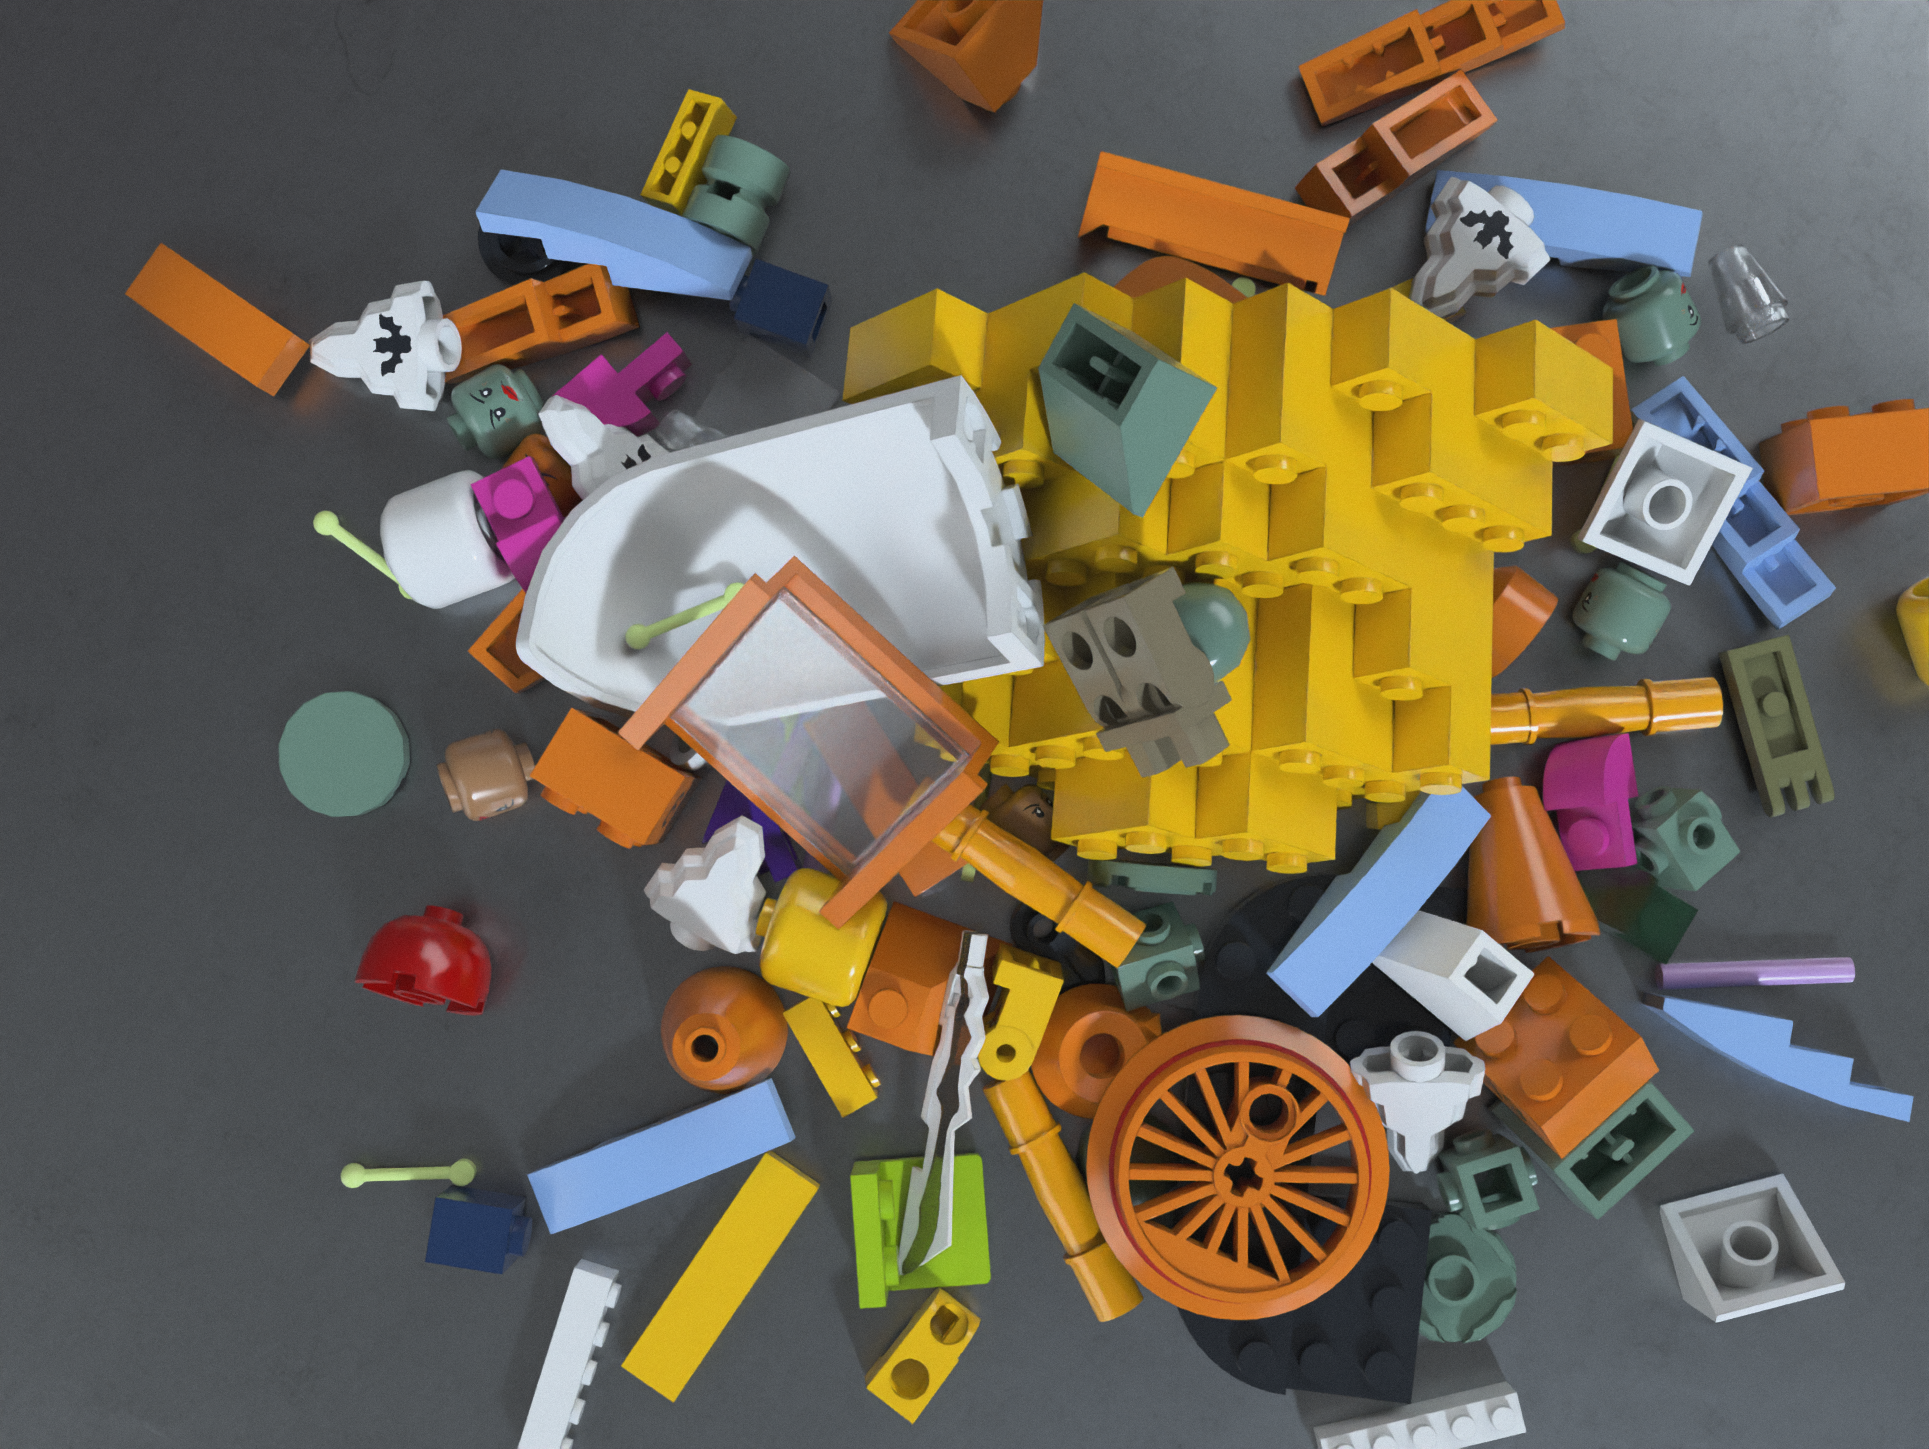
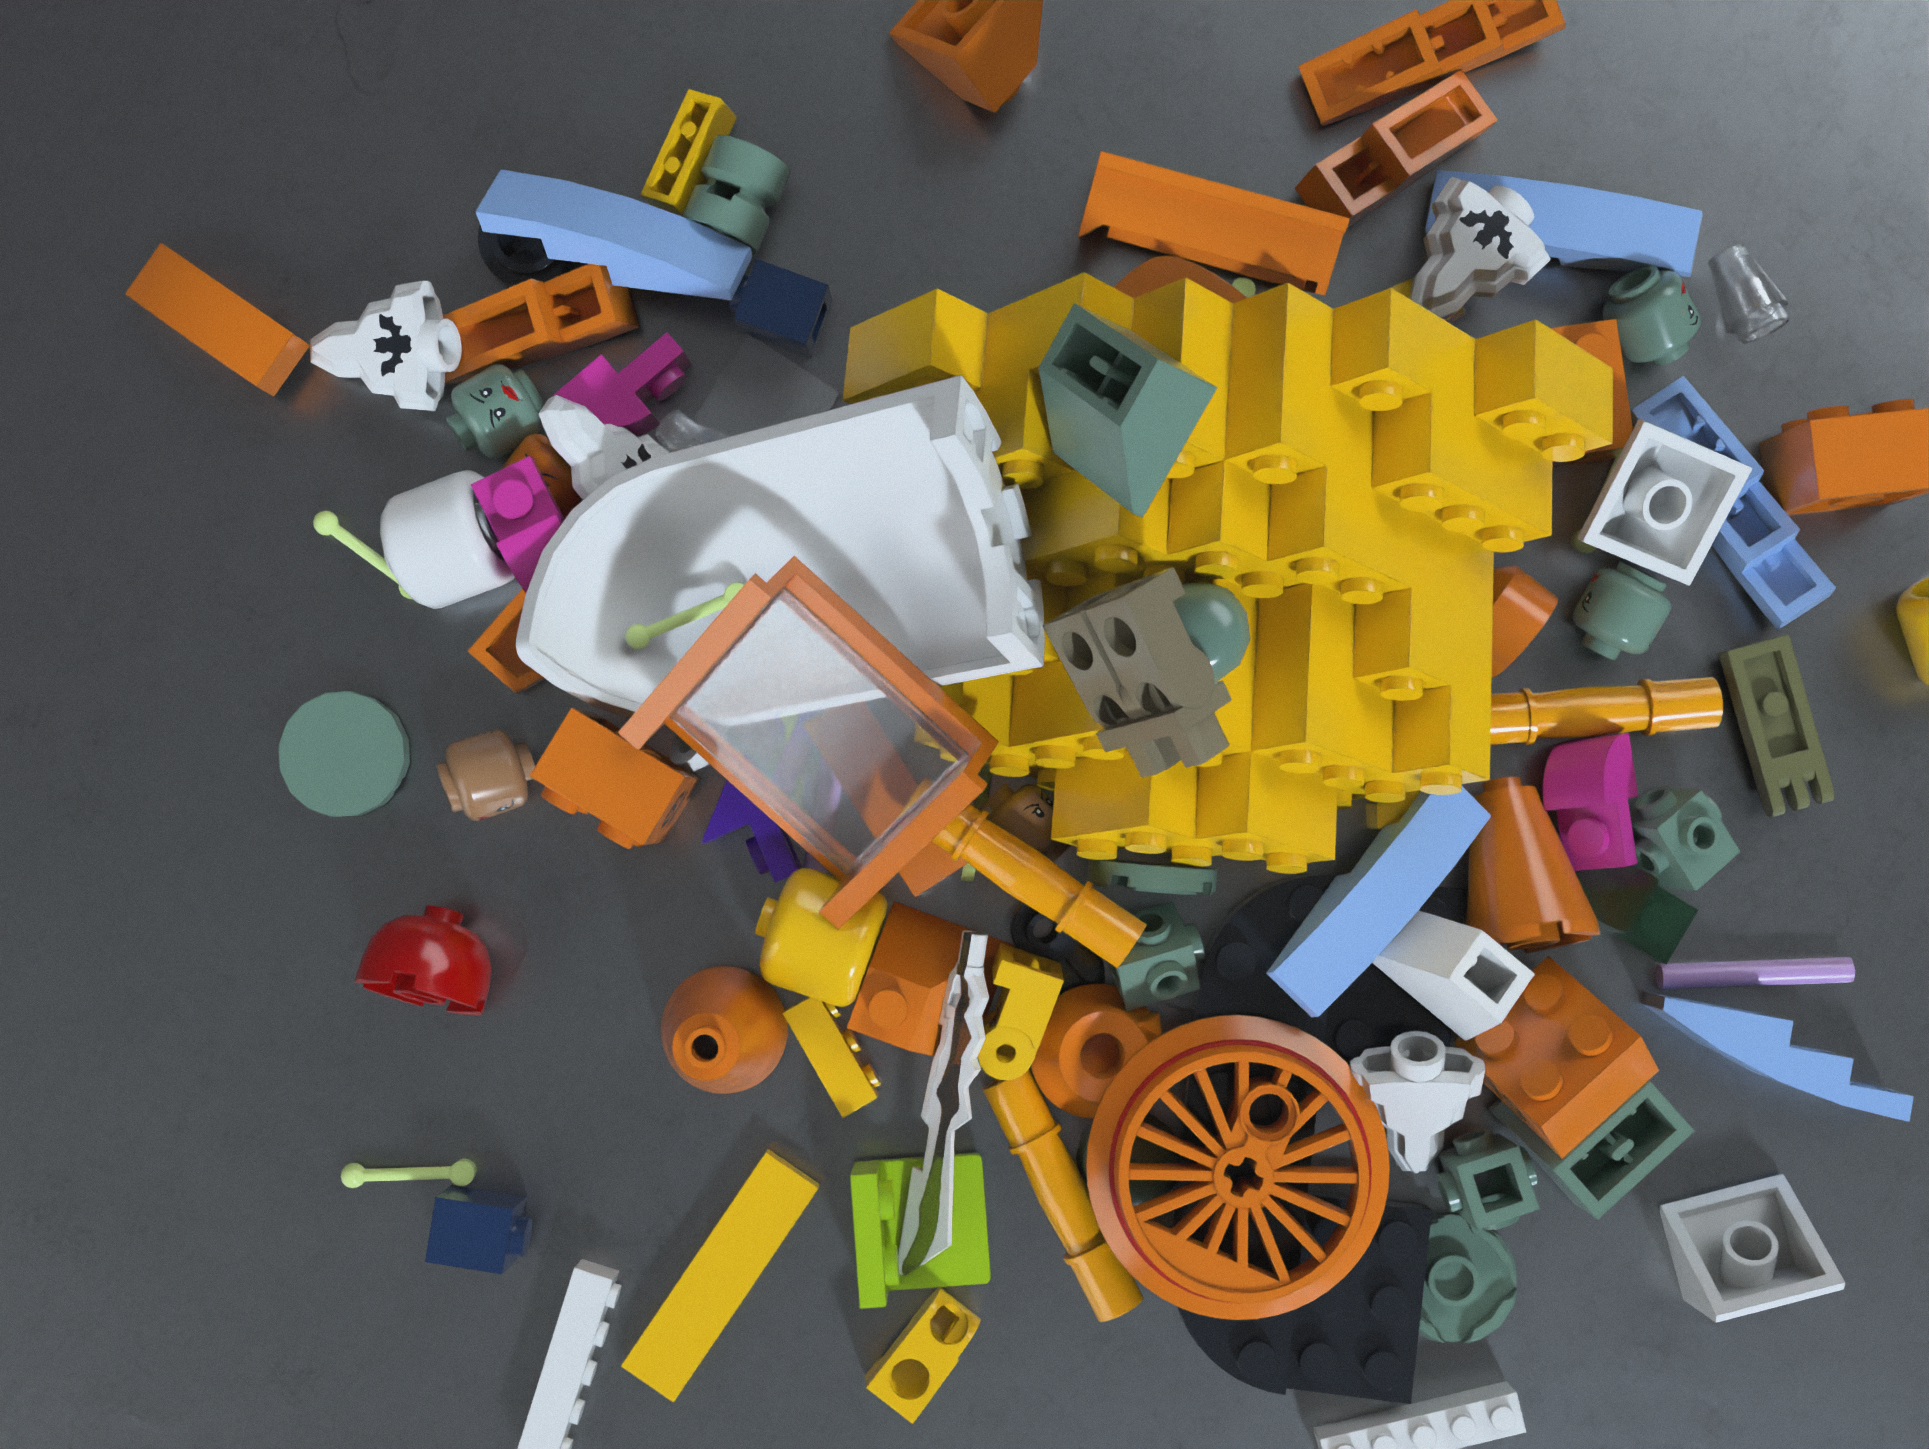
light blue slope [527,1078,796,1234] -> none
white rock [644,815,766,954] -> none

